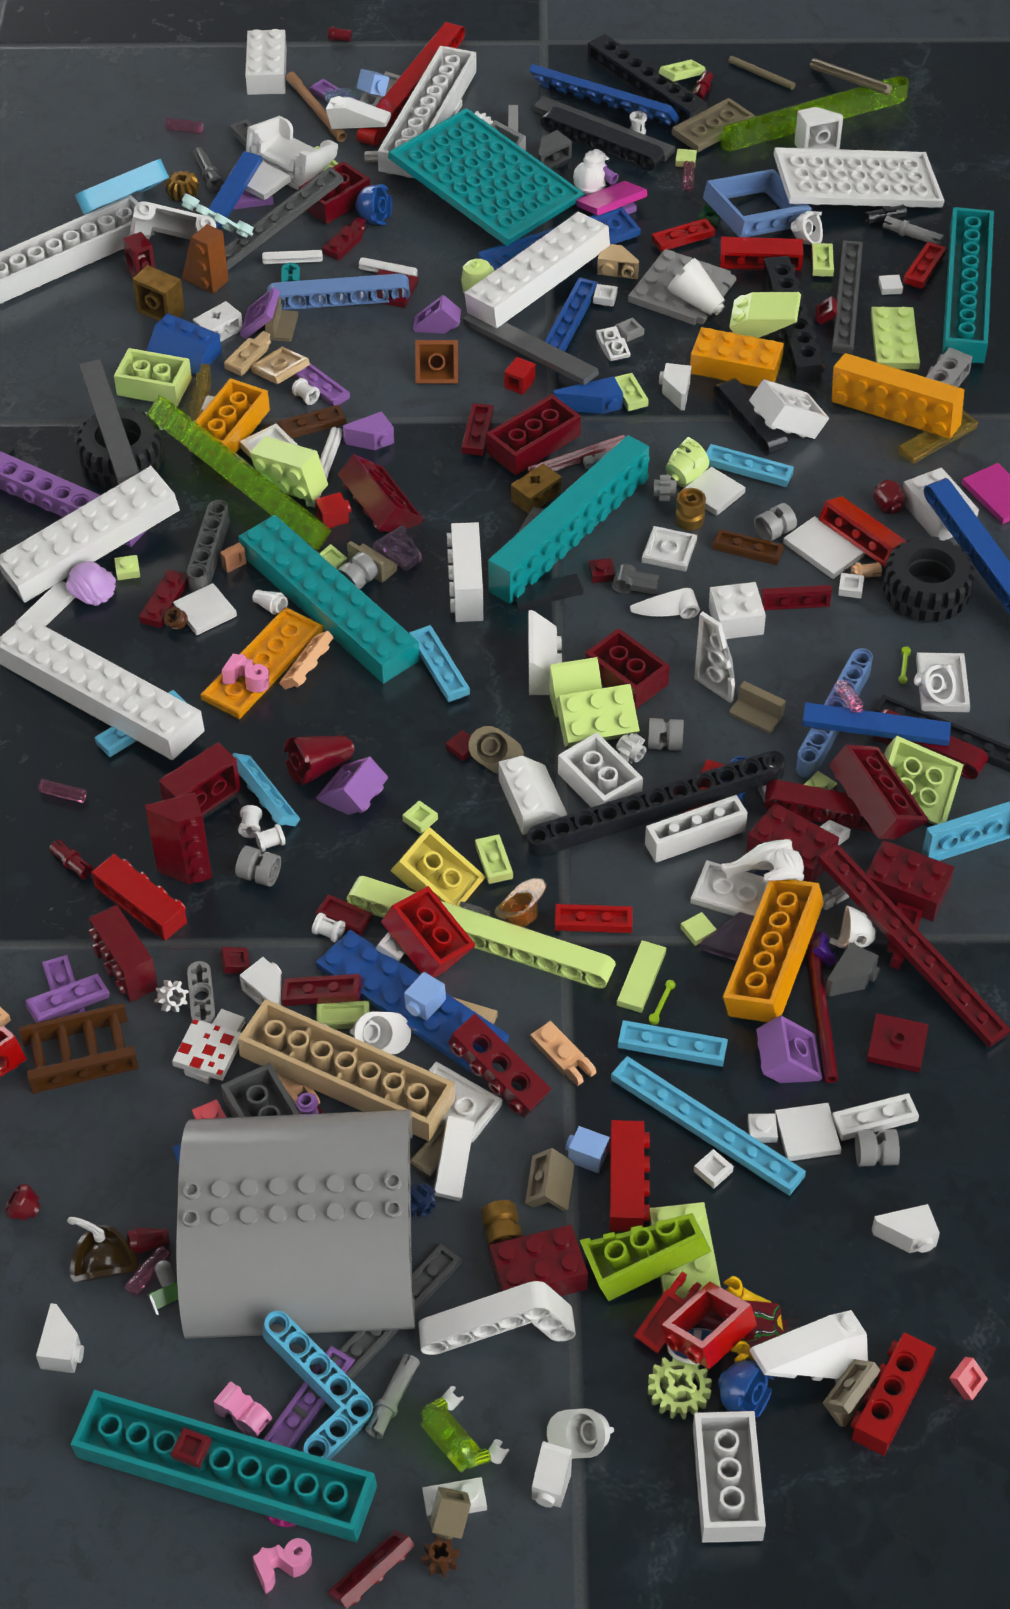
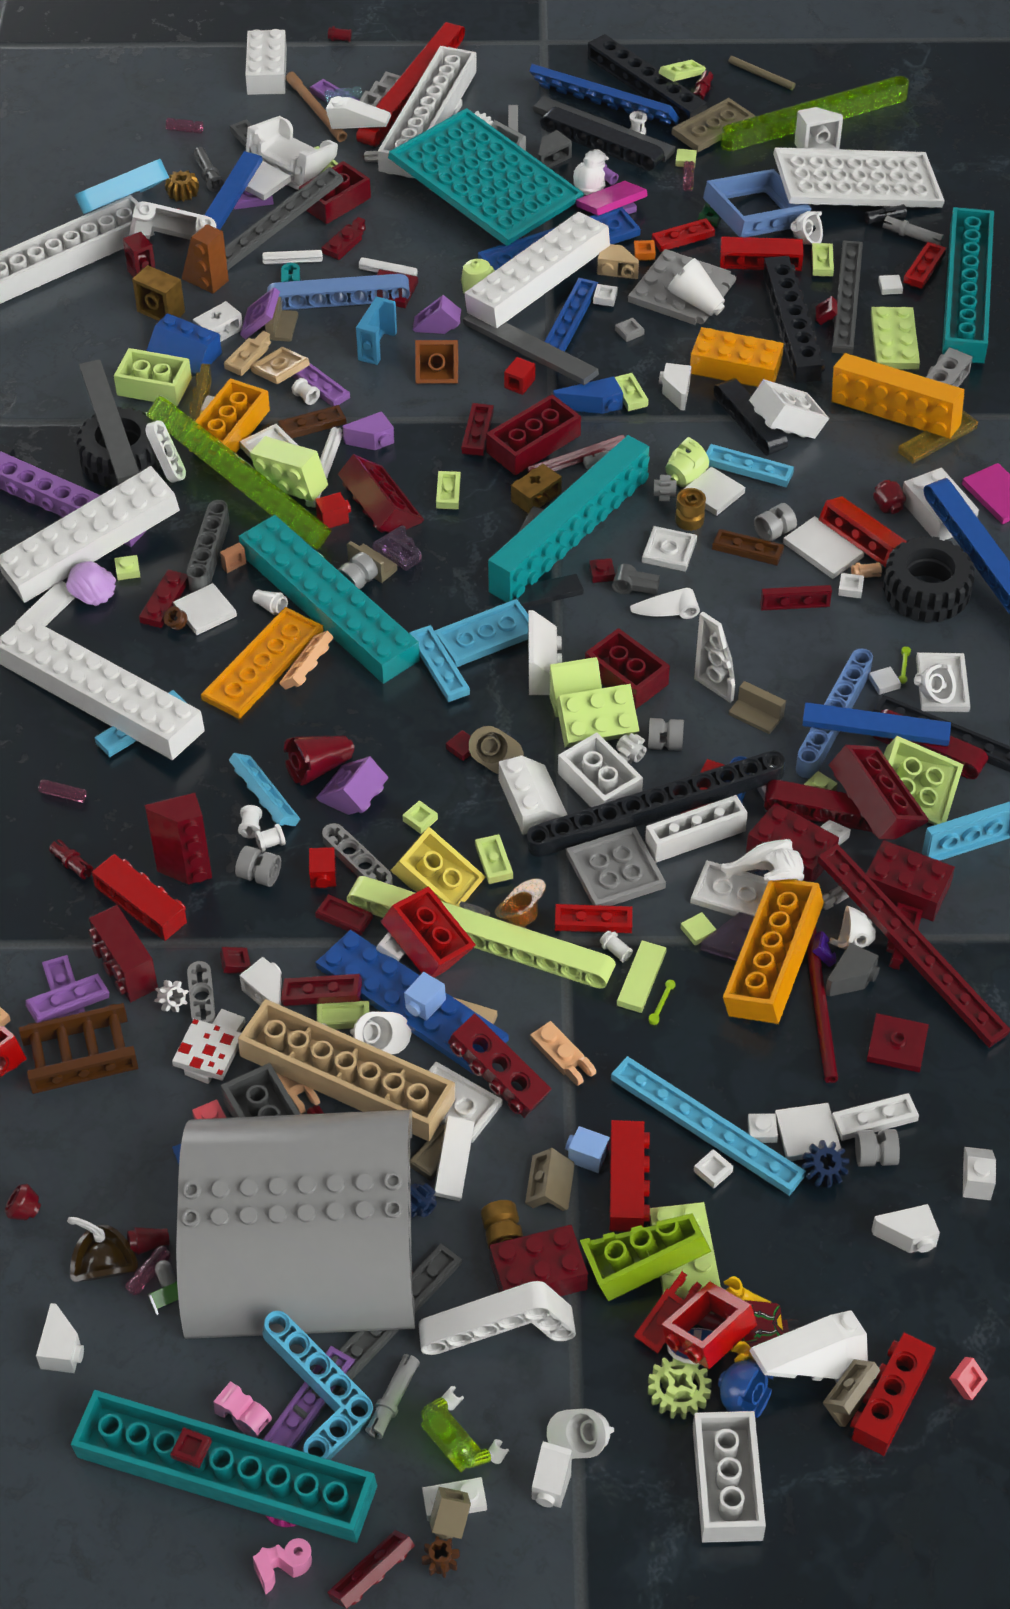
dark red brick [159,742,241,815] -> none
light aqua plant [182,193,254,238] -> none
bright pink leg [222,653,269,692] -> none
medium lavender pin [296,1093,319,1114] -> none
white bush [312,913,345,943] -> none
yellowish green tile [319,544,347,569] -> none
blue cylinder [355,184,393,225] -> none
light blue brick [357,69,389,96] -> none
white brick [447,522,483,622] -> none
white slope [596,326,631,361] -> none
medium azure plate [618,1020,728,1067] -> none
white brick [708,582,766,639] -> none
yellowish green slope [729,292,801,338] -> none
medium lavender slope [756,1015,822,1083] -> none
dark tan axle [810,58,892,95] -> none
clear pink axle [835,679,864,713] -> none
none -> white beam [146,420,186,483]
none -> red brick [309,847,336,888]
none -> light grey beam [322,823,393,885]
none -> dark azure panel [356,296,397,365]
none -> medium azure plate [435,599,529,667]
none -> yellowish green plate [436,471,461,509]
none -> light grey plate [566,827,666,906]
none -> white pin [600,931,633,962]
none -> orange plate [634,240,656,261]
none -> dark blue gear [801,1140,849,1188]
none -> white tile [868,666,901,695]
none -> white slope [963,1147,996,1200]

